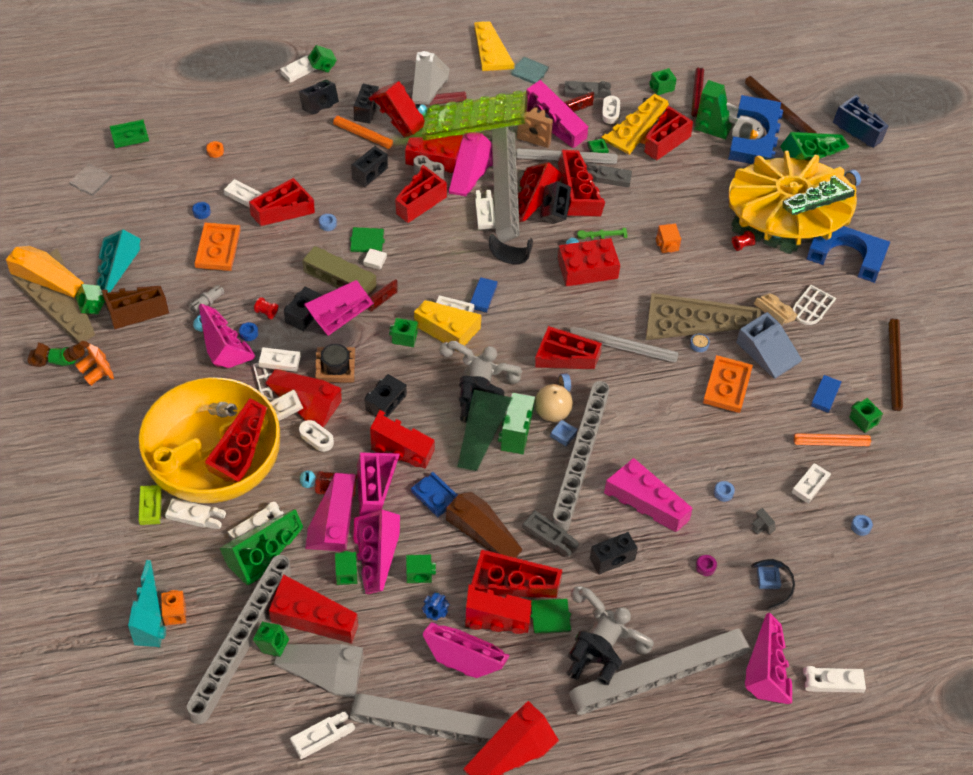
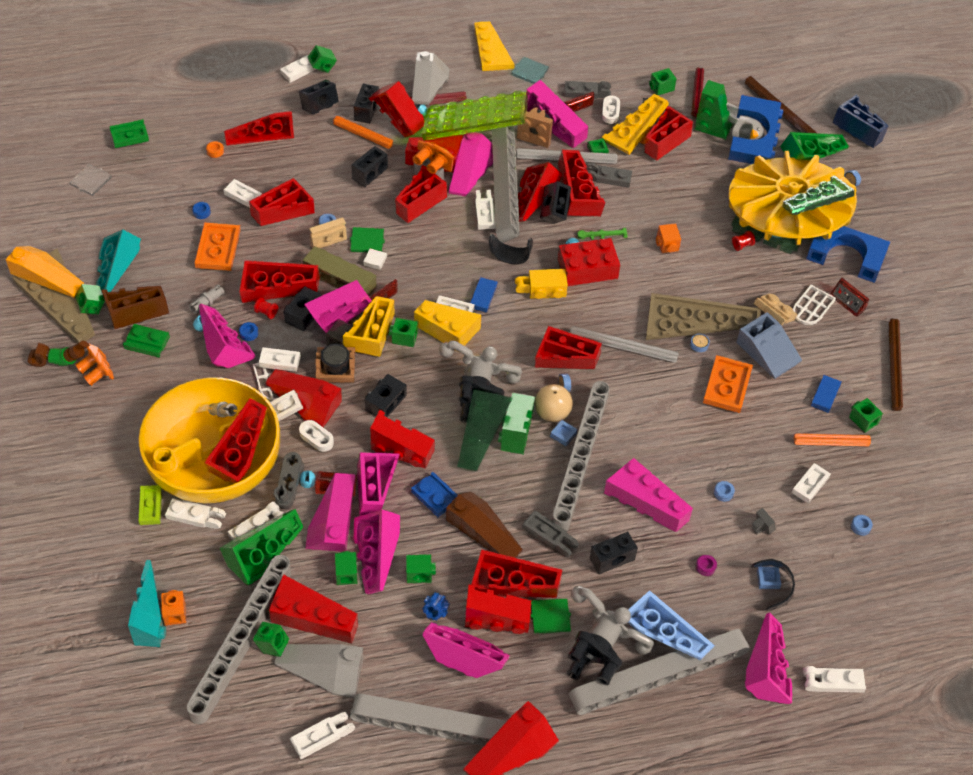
none -> green plate [123,324,170,358]
none -> red wedge [224,111,294,146]
none -> red wedge [239,260,320,303]
none -> dark grey beam [274,452,304,509]
none -> tan plate [309,217,347,248]
none -> clear smoke panel [326,319,353,346]
none -> yellow wedge [343,296,395,357]
none -> orange connector [413,140,454,174]
none -> yellow brick [515,269,568,299]
none -> light blue wedge [628,590,715,660]
none -> slope [830,278,869,317]

